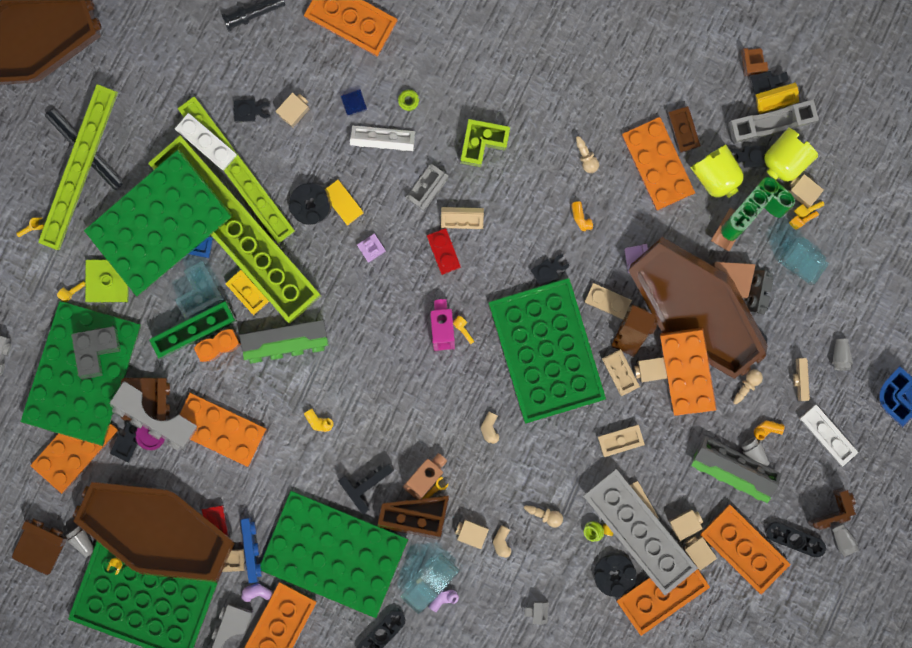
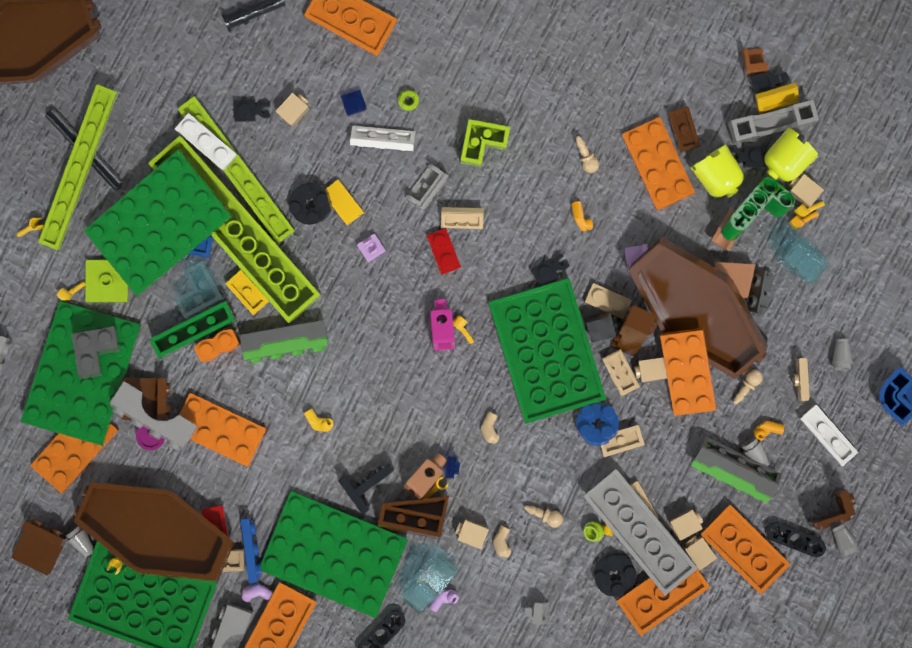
black plate [110,423,138,463] -> none
none -> clear blue plate [445,456,460,479]
none -> blue plate [576,403,619,446]
none -> black brick [586,311,619,343]

